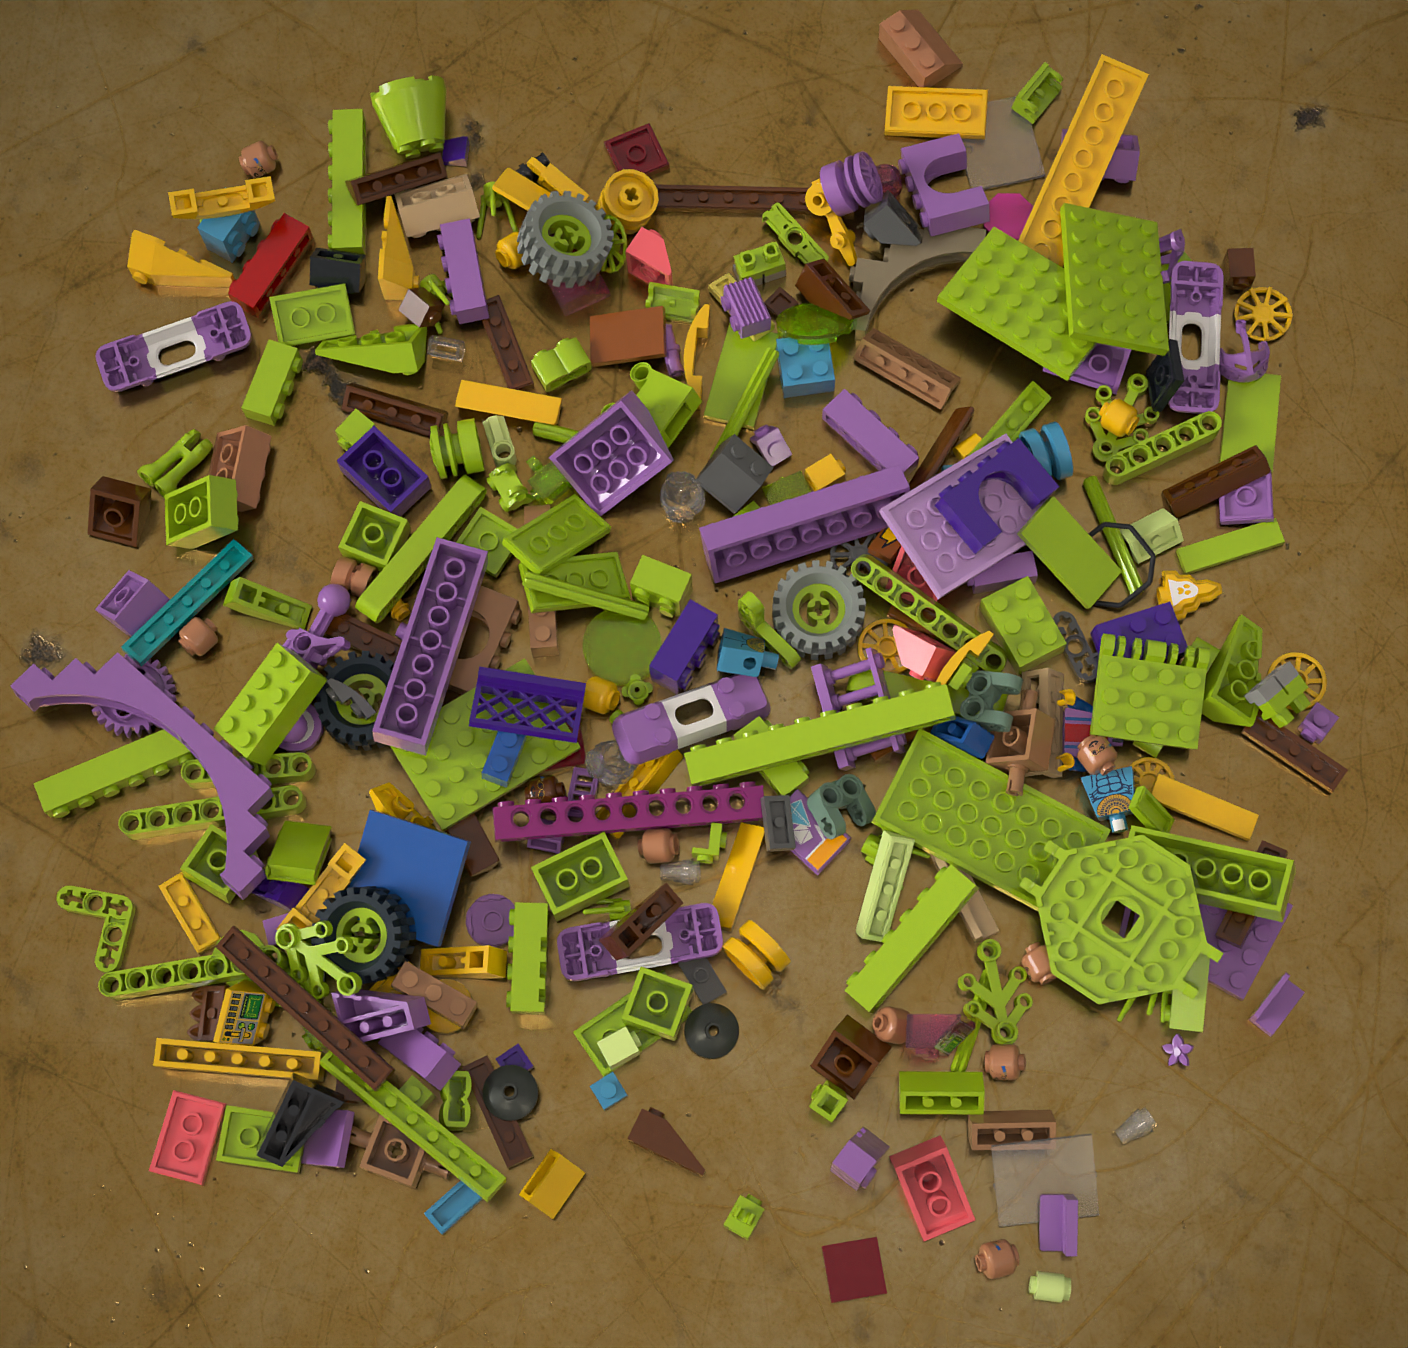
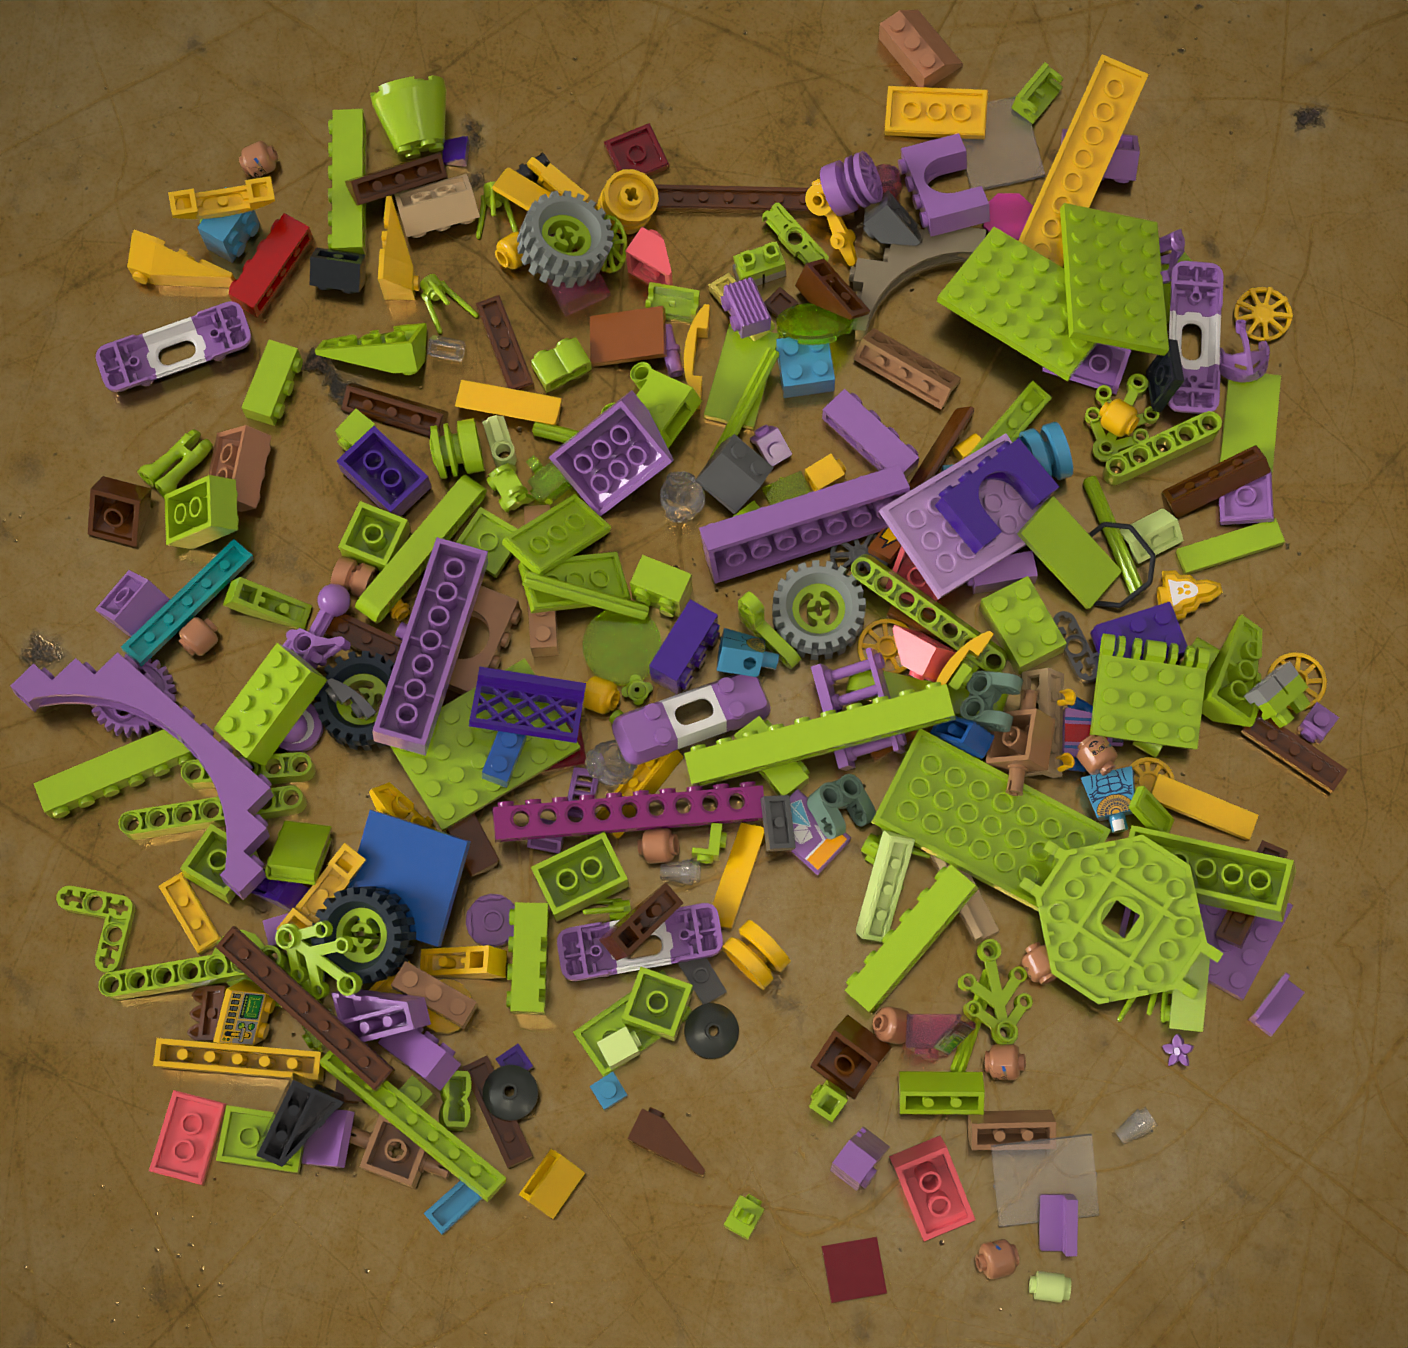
lime tile [269,283,356,346] -> none
brick [399,287,445,328] -> none
medium lavender brick [437,218,489,324] -> none
reddish brown head [525,775,566,803] -> none
reddish brown brick [1224,248,1256,290] -> none

